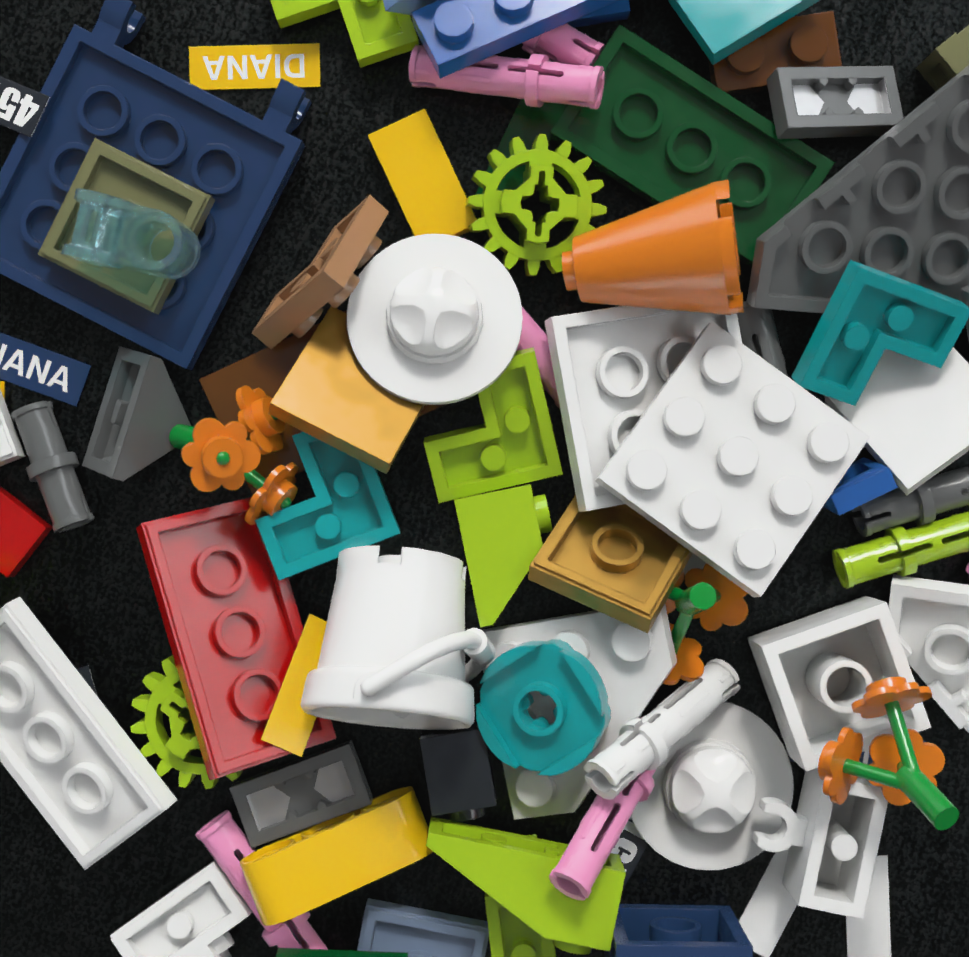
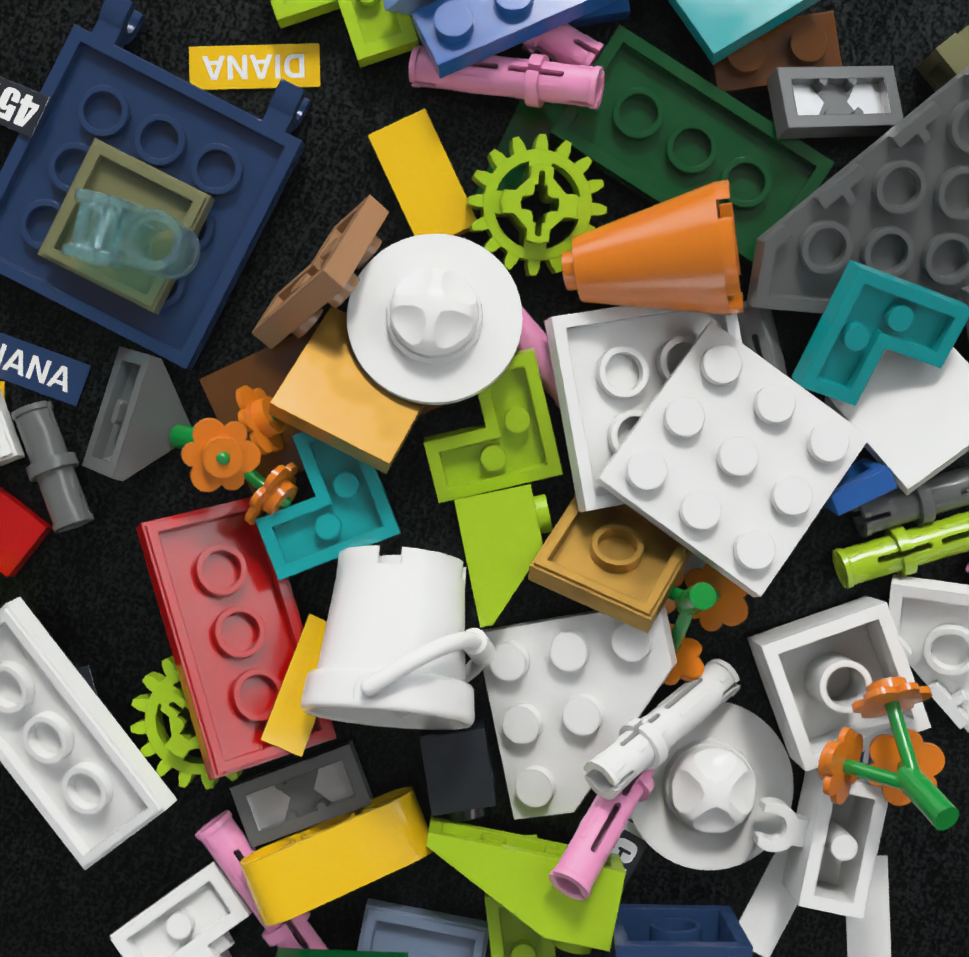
teal plate [476,639,611,776] -> none

